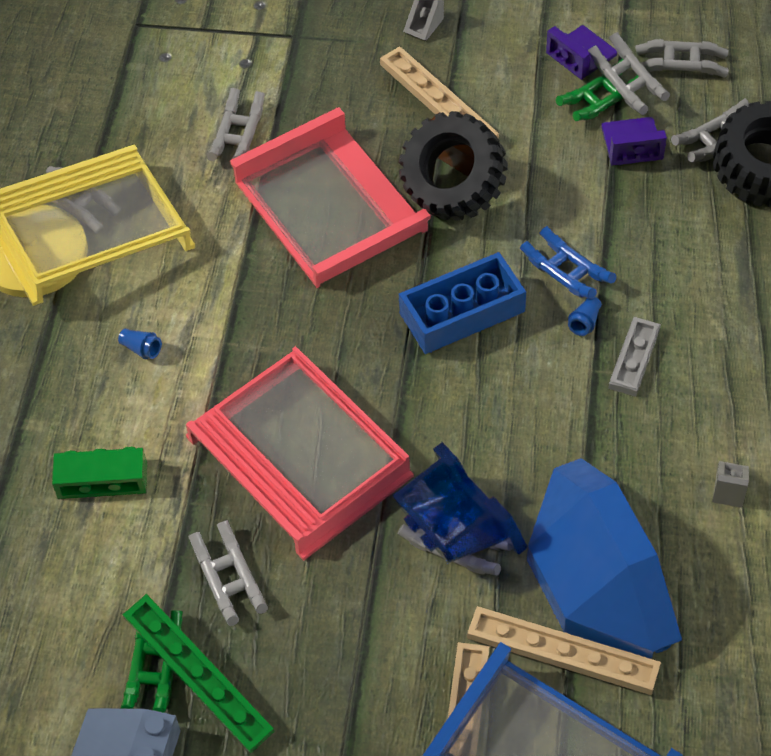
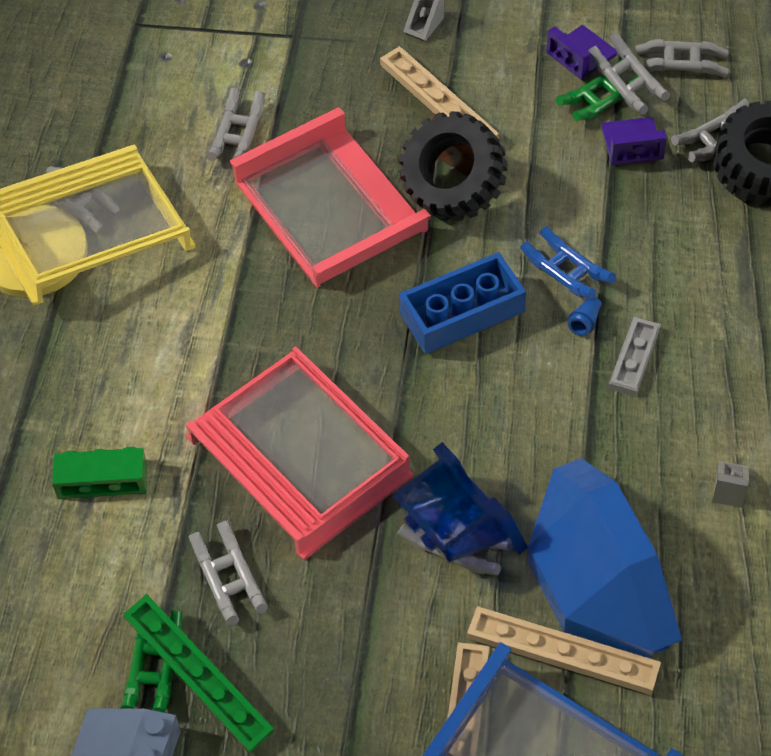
blue cone [118,329,162,359] -> none

